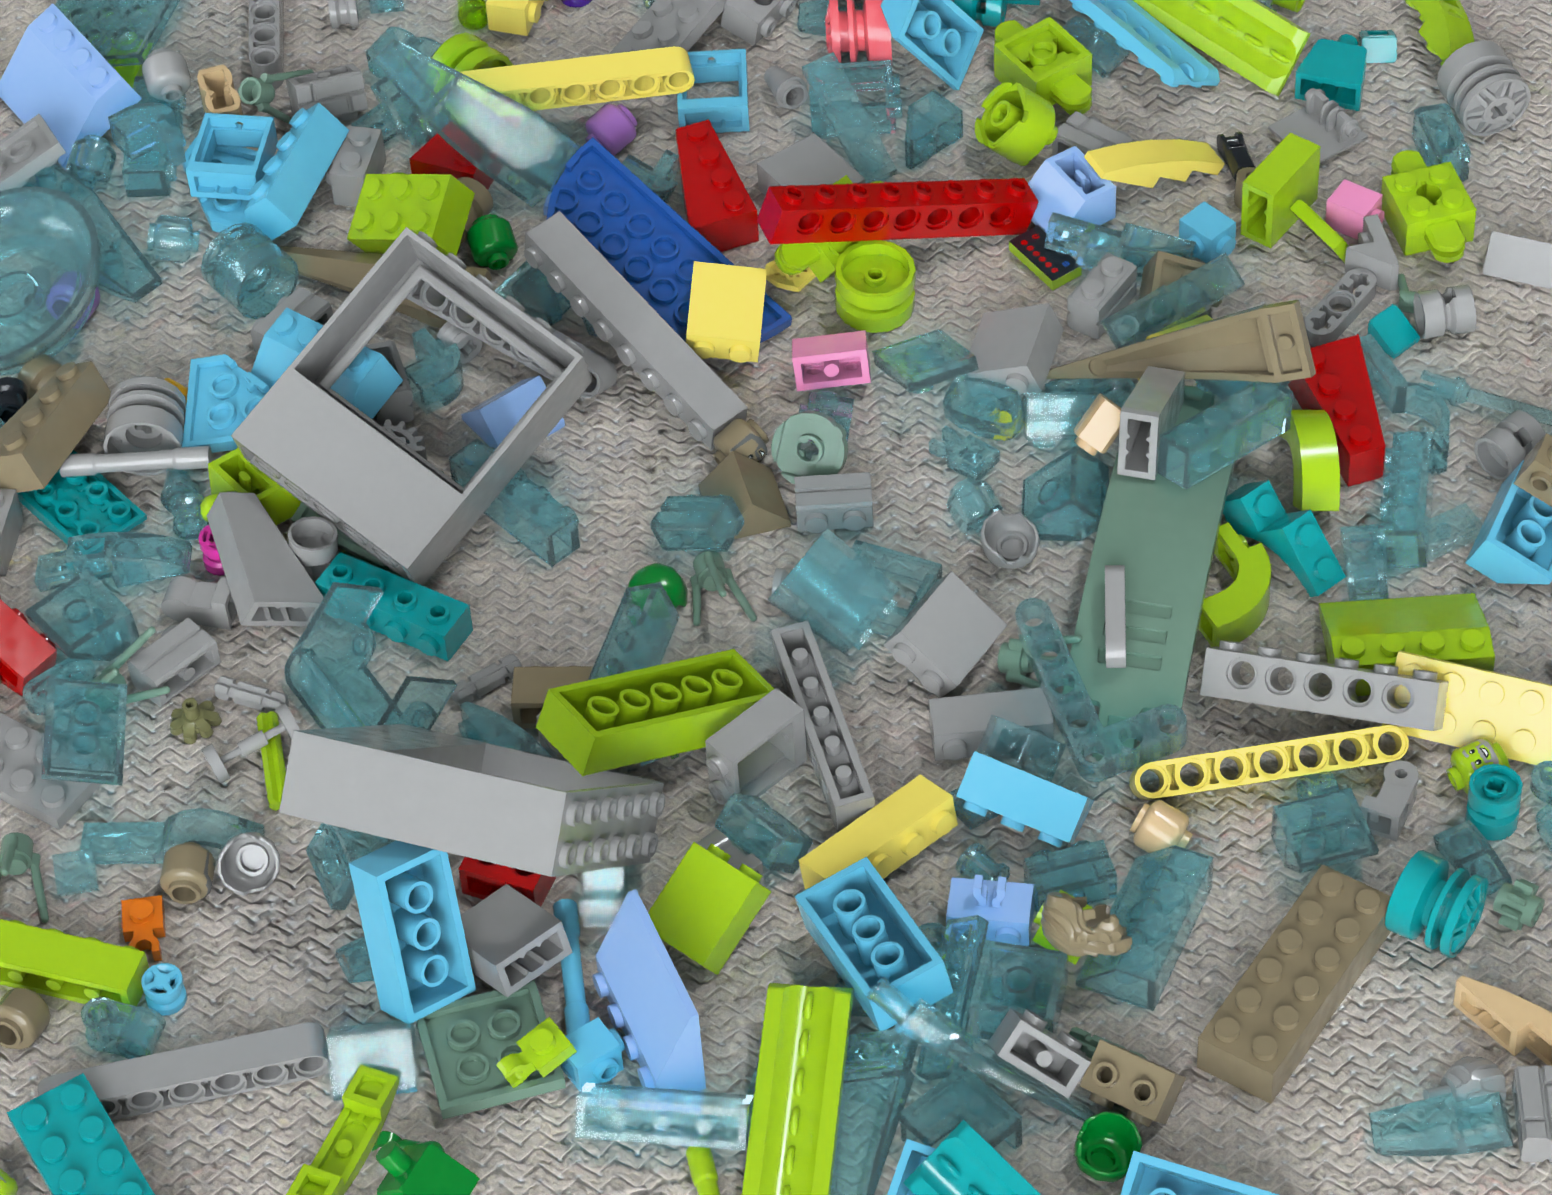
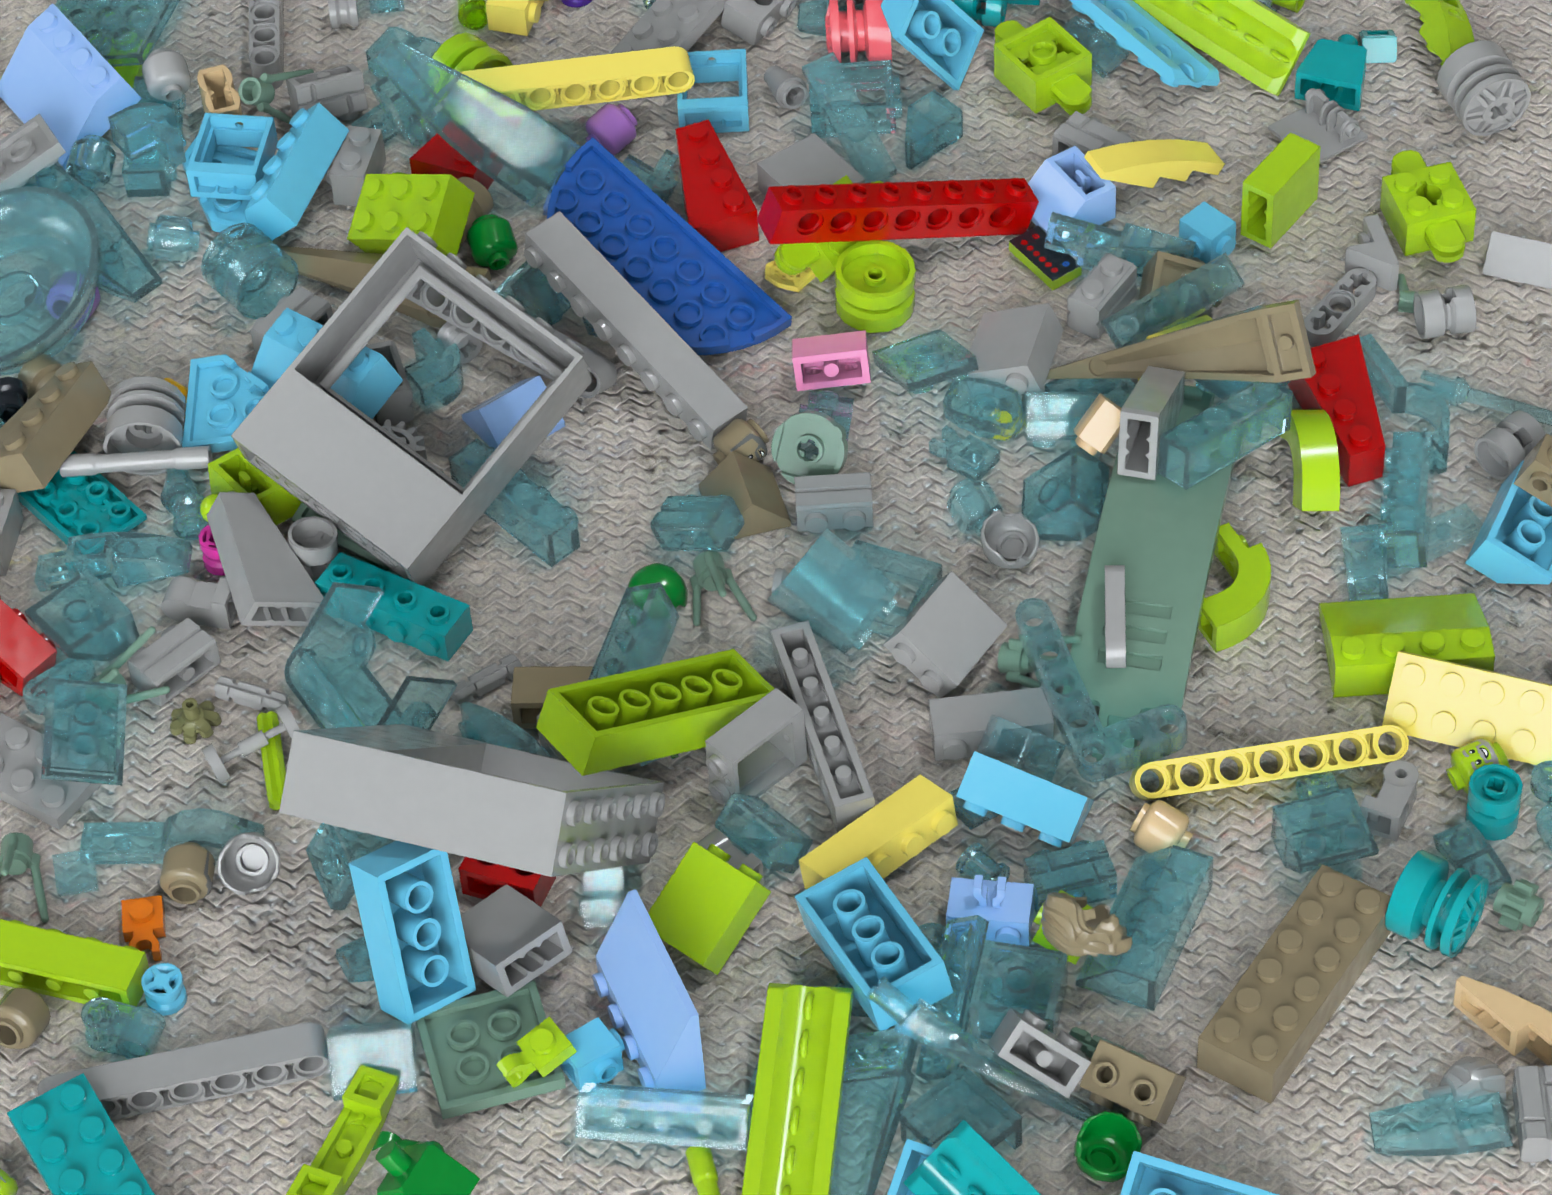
medium azure piece [553,899,590,1035] -> none
light yellow brick [686,261,767,363] -> none
lime brick [975,82,1058,166] -> none
light grey brick [1200,640,1449,731] -> none
black piece [1217,132,1256,210] -> none
teal arch [1223,480,1346,597] -> none
lime tile [1289,199,1349,264] -> none
bright pink brick [1325,179,1385,240] -> none
teal slope [1367,304,1420,359] -> none
clear light blue brick [1412,103,1471,182] -> none

